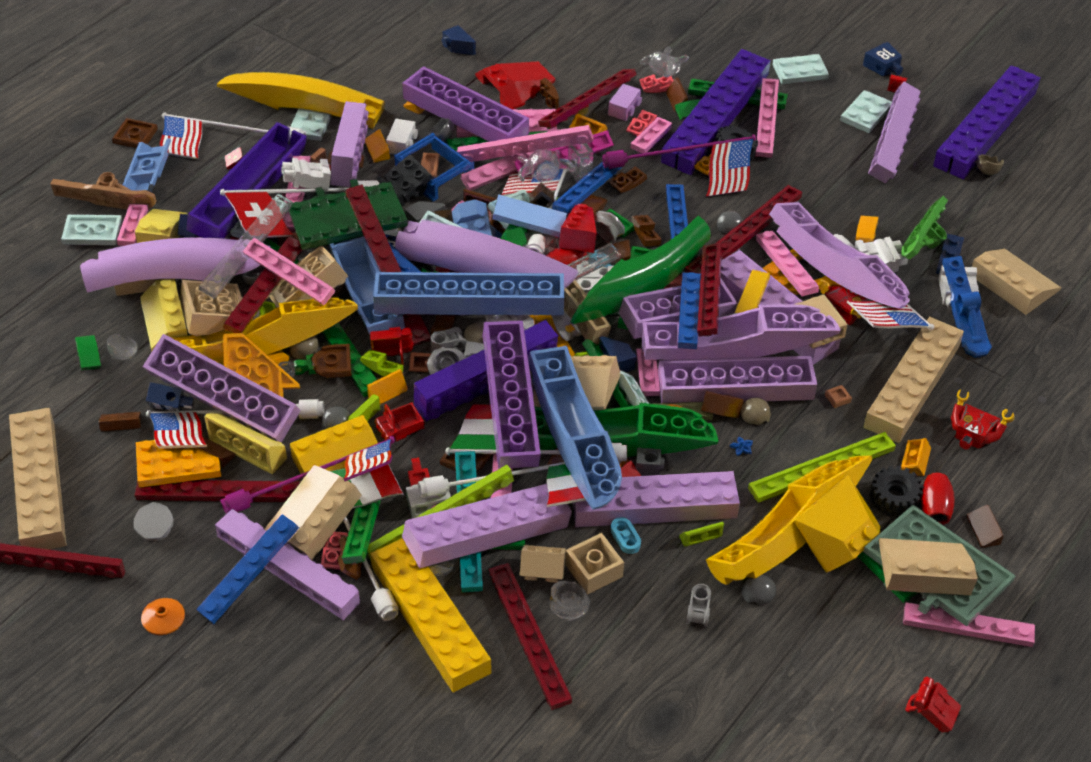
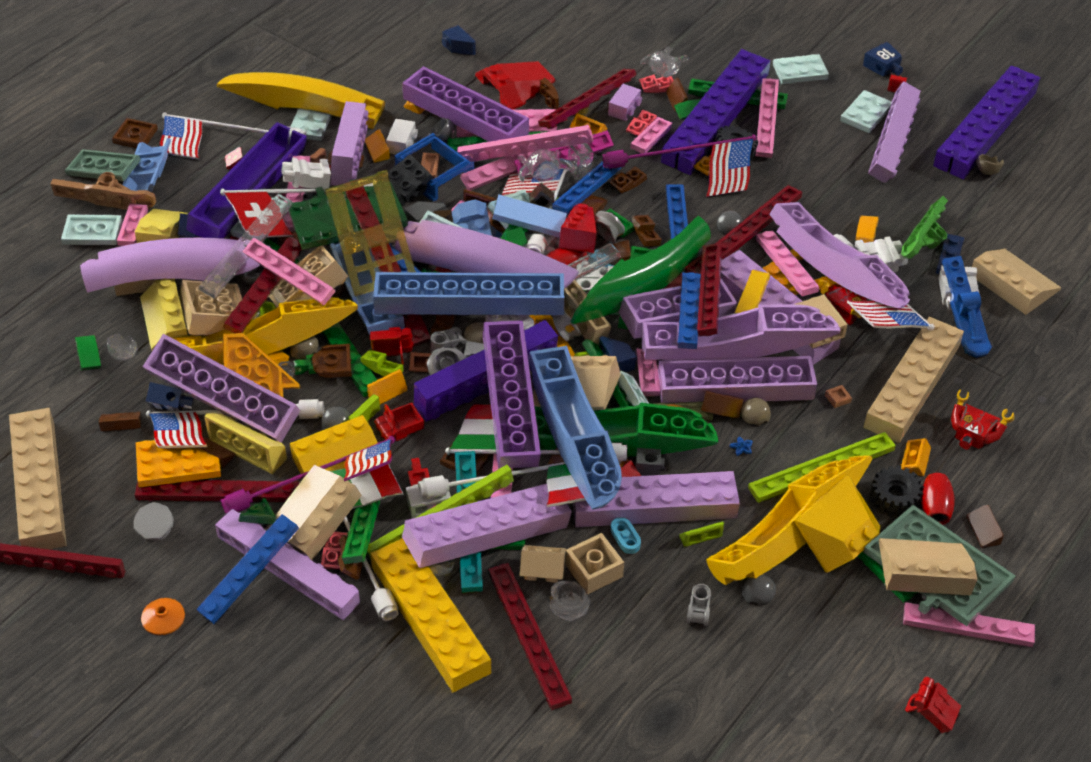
none -> sand green tile [65,149,141,182]
none -> dark green tile [238,498,277,524]
none -> clear yellow door [325,170,416,297]

